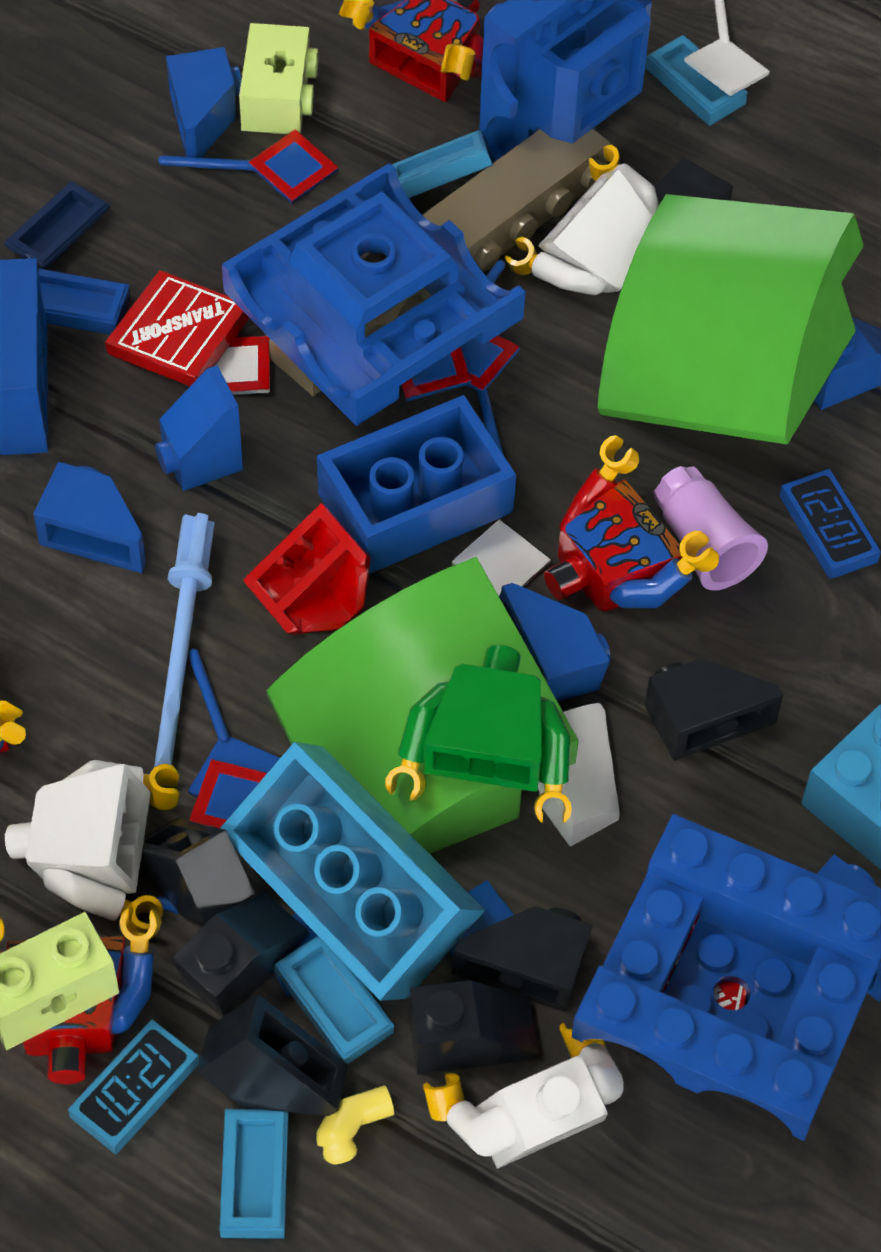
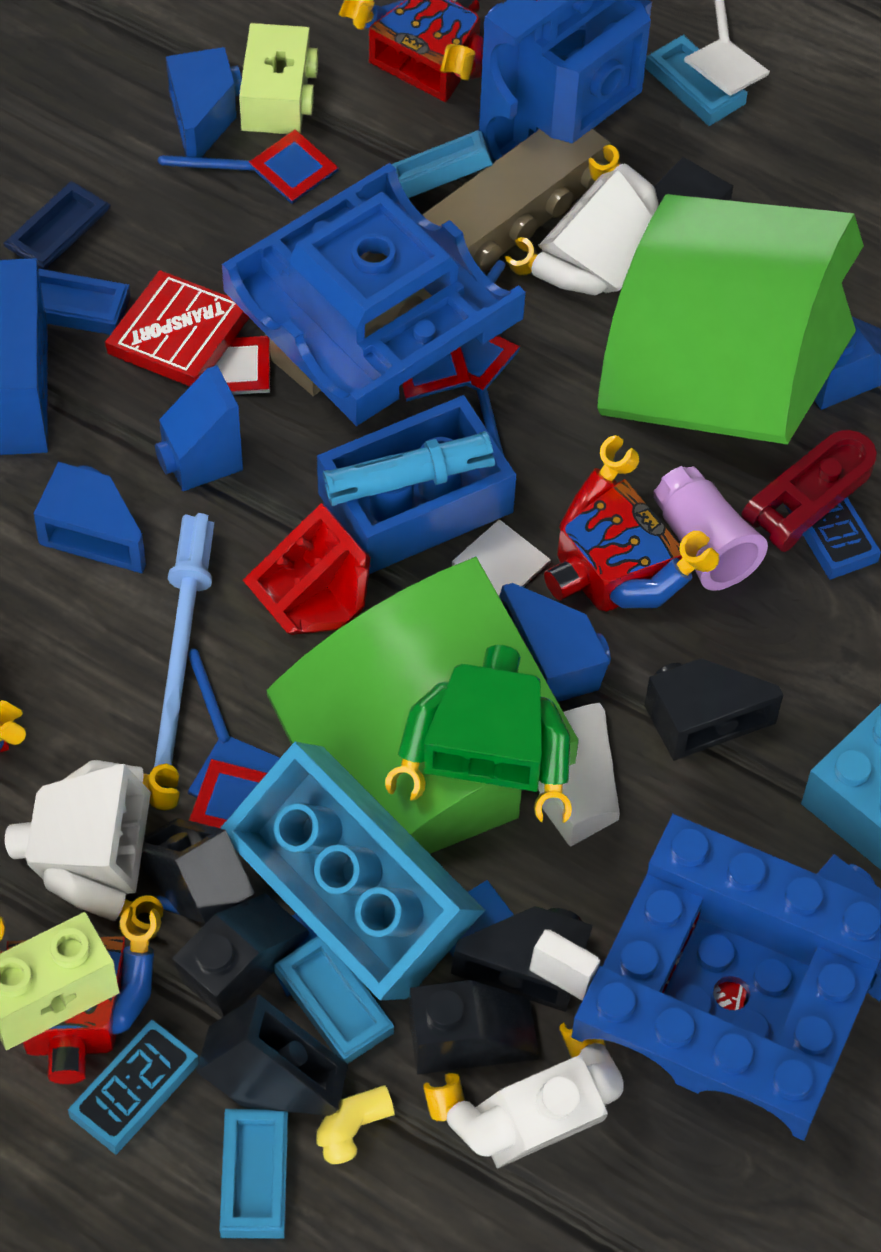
none -> dark azure pin [323,431,495,506]
none -> white tile [529,929,600,1001]
none -> dark red plate [741,430,877,552]

